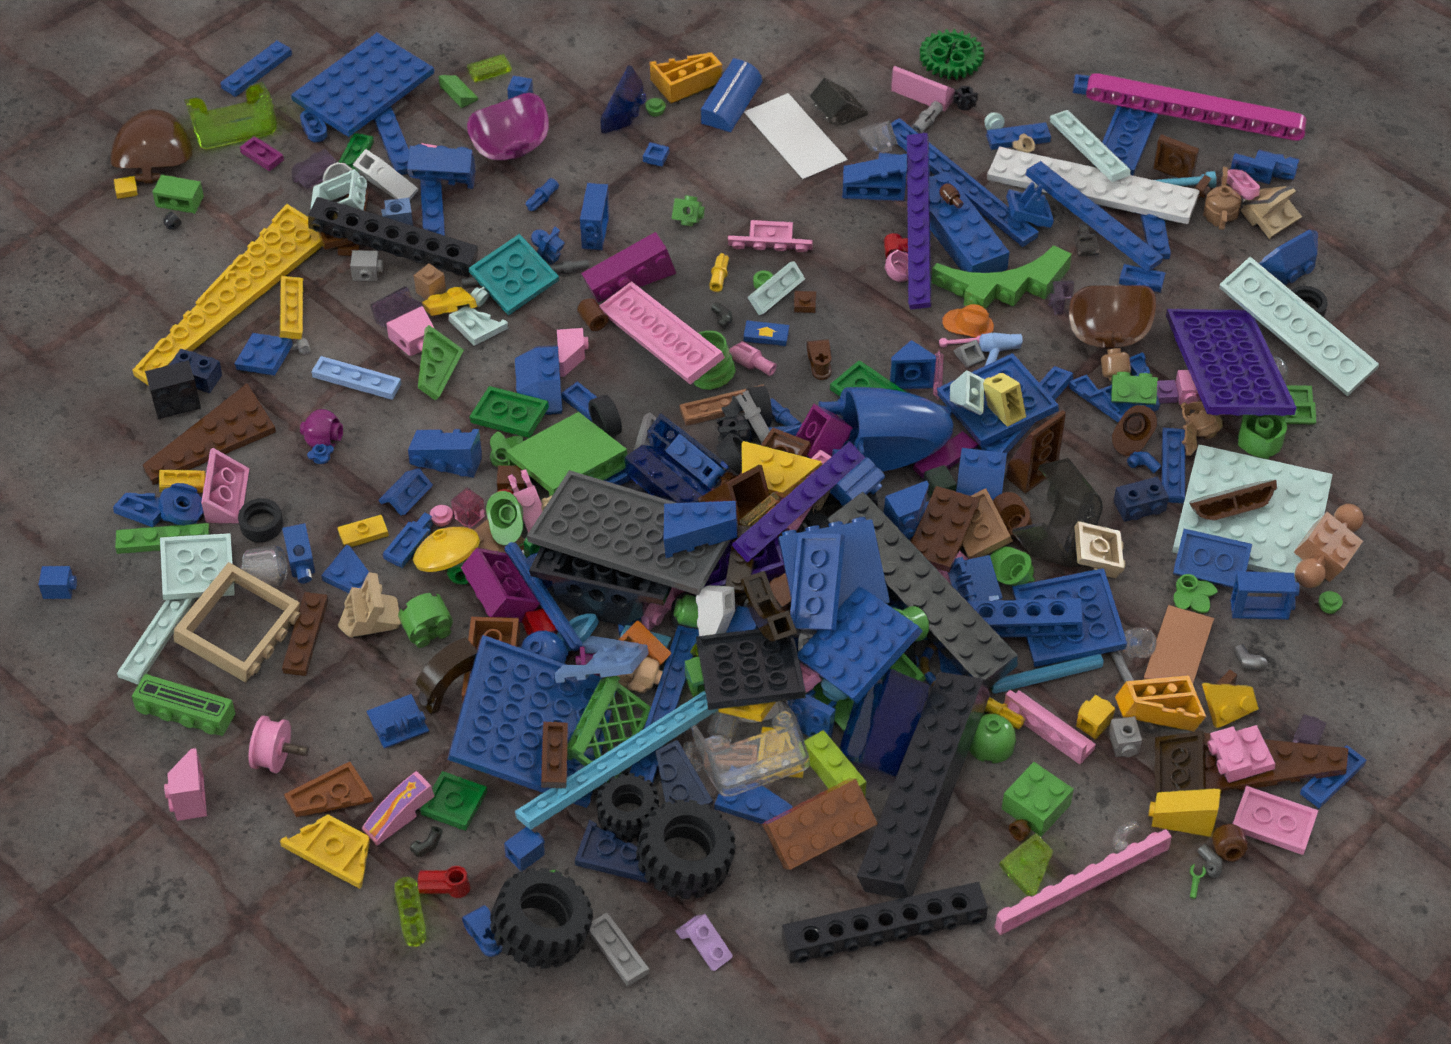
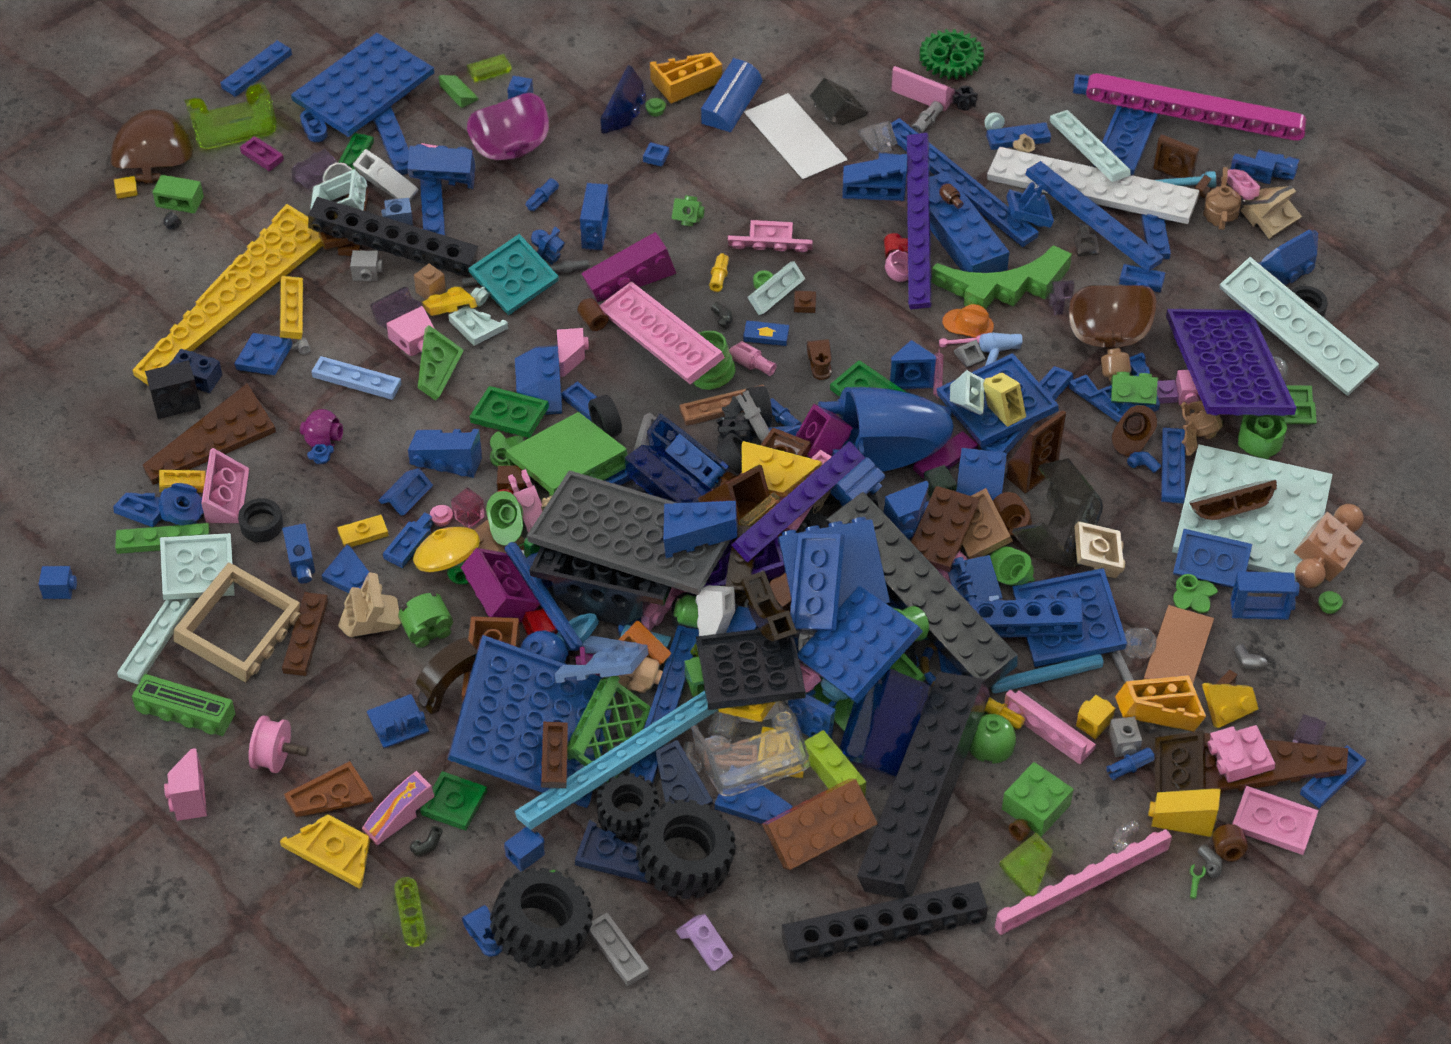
clear head [240,545,288,589] -> none
red piece [418,865,470,898] -> none
dark blue brick [1113,477,1169,522] -> none
none -> blue axle [1106,747,1155,780]

